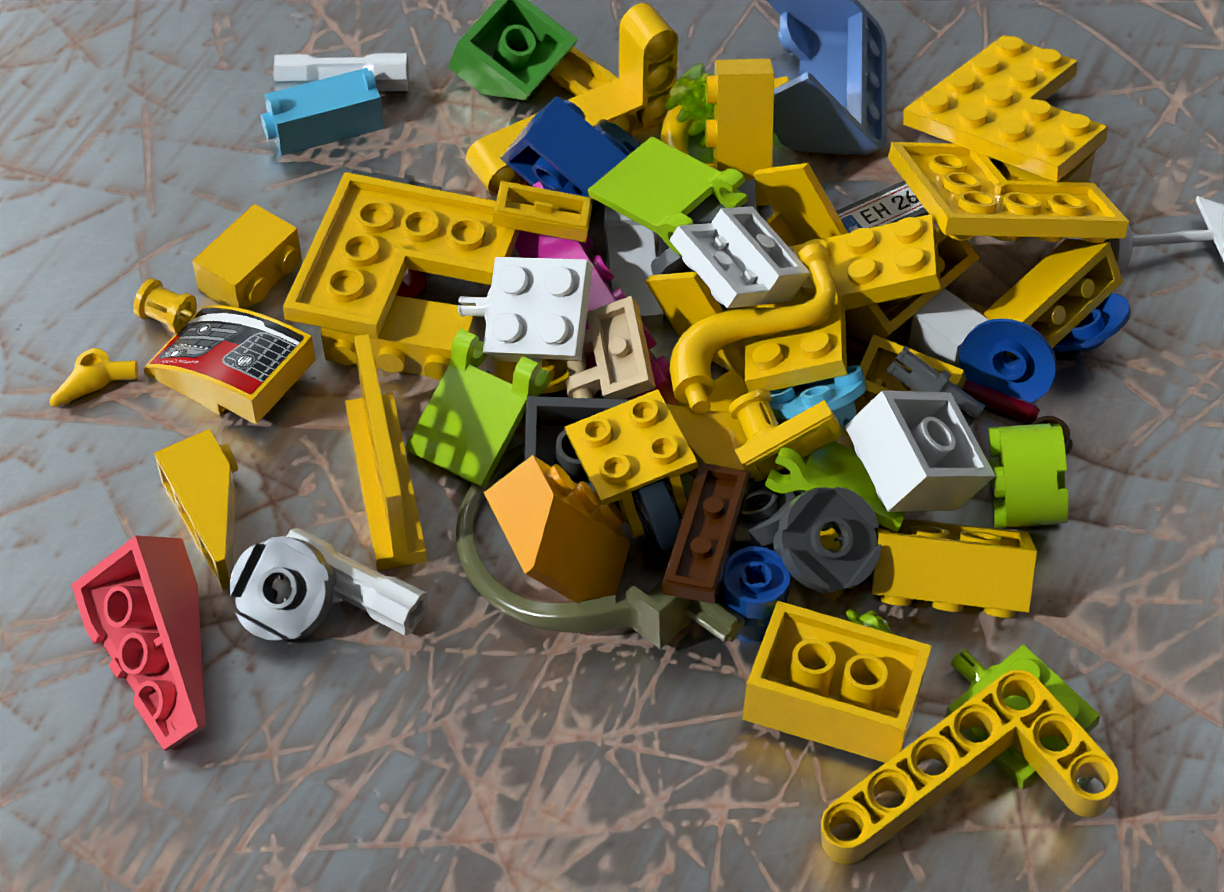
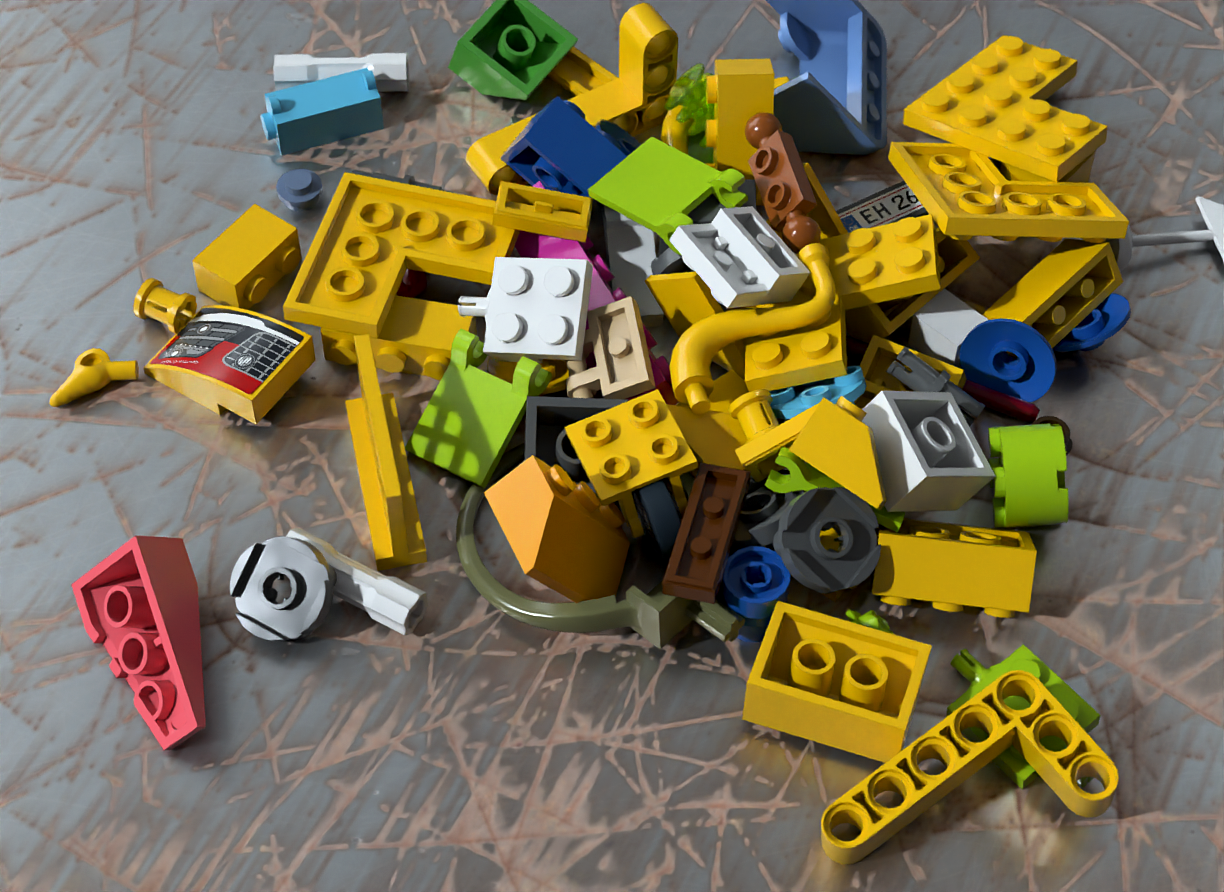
yellow slope [154,429,238,591] -> none
none -> sand blue plate [276,169,323,211]
none -> dark orange plate [745,112,821,254]
none -> yellow slope [789,396,887,510]

